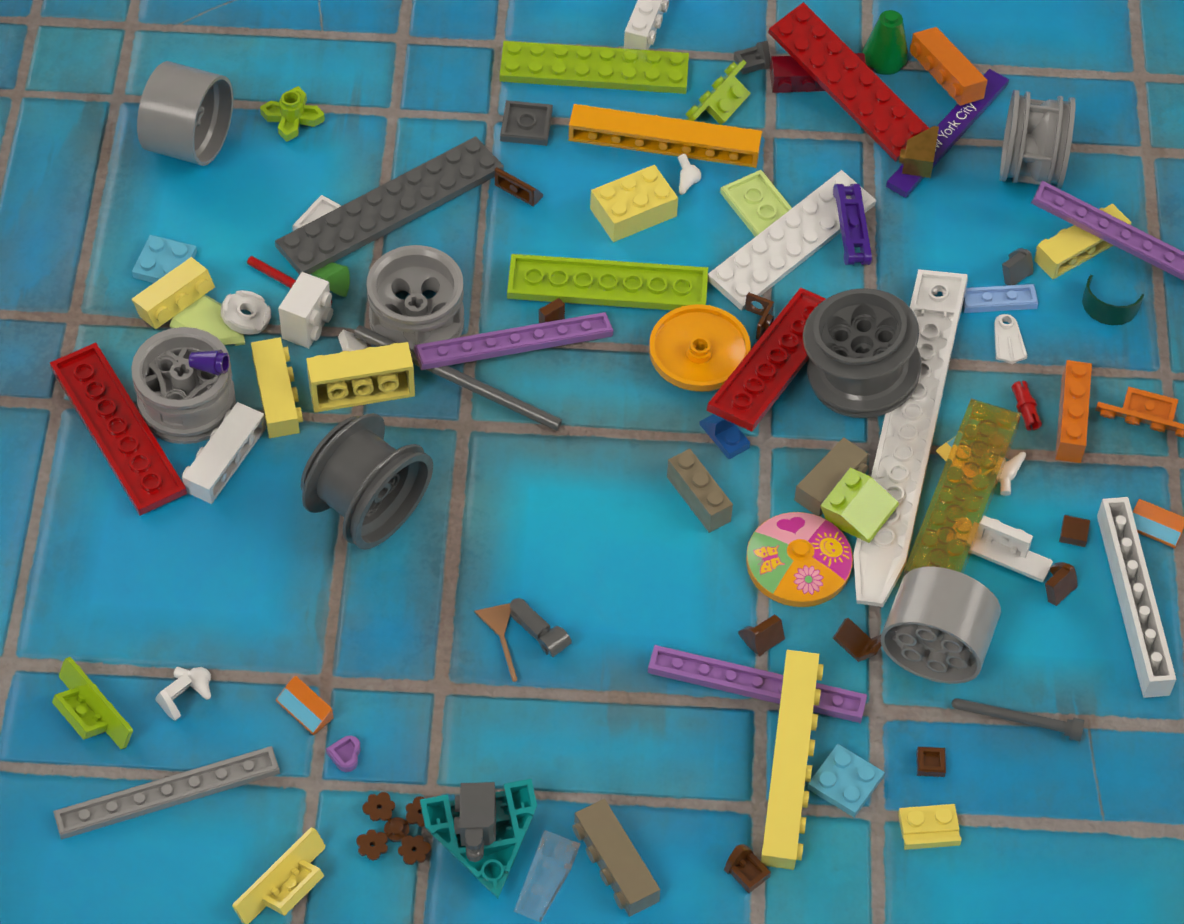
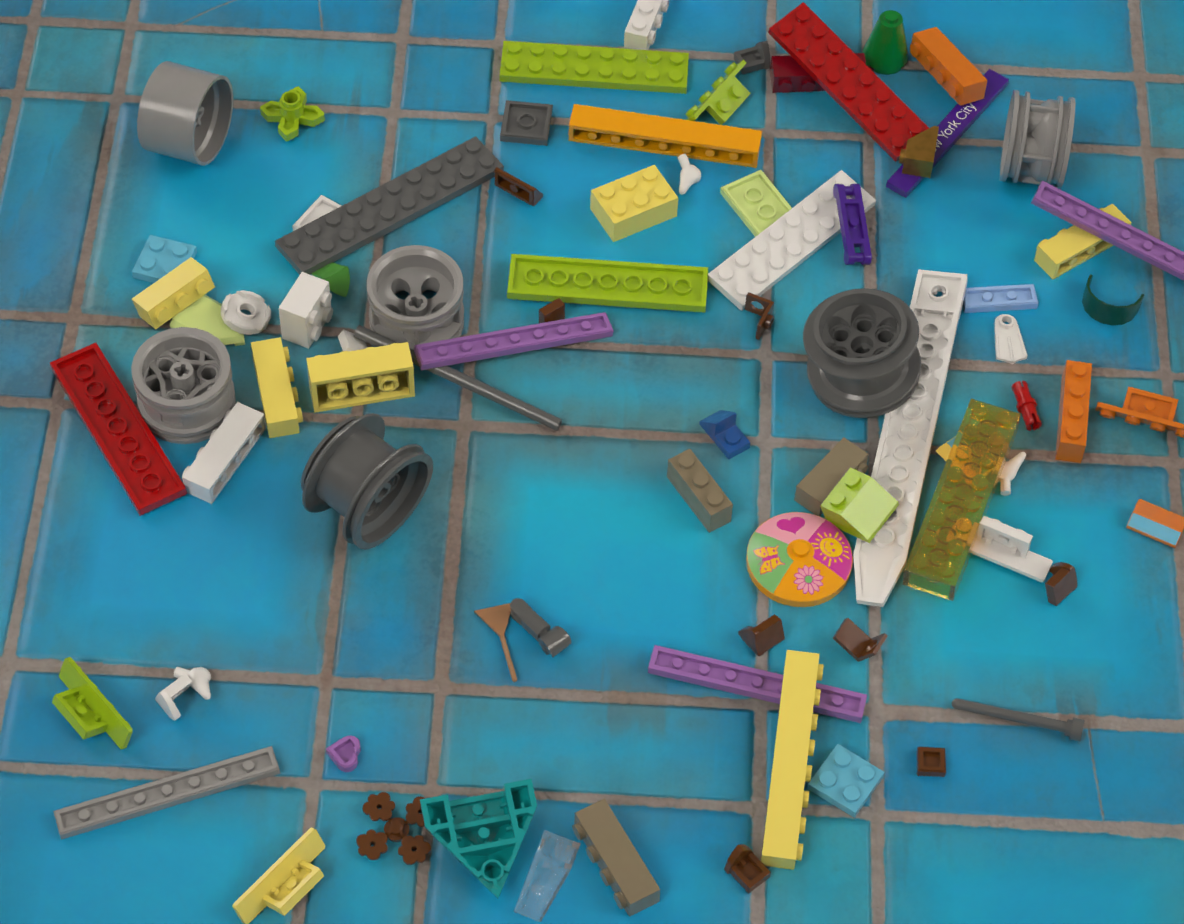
dark purple cone [189,350,230,376] -> none
red bar [247,256,332,305] -> none
slope [276,676,334,736] -> none
dark grey hinge [454,782,496,862] -> none
light orange dish [649,304,751,392] -> none
red plate [706,288,826,432] -> none
light grey wheel [881,567,1001,684] -> none
light yellow plate [898,804,962,850] -> none
dark grey tile [1002,248,1033,285] -> none
reddish brown tile [1059,515,1090,547] -> none
white brick [1097,497,1176,698] -> none

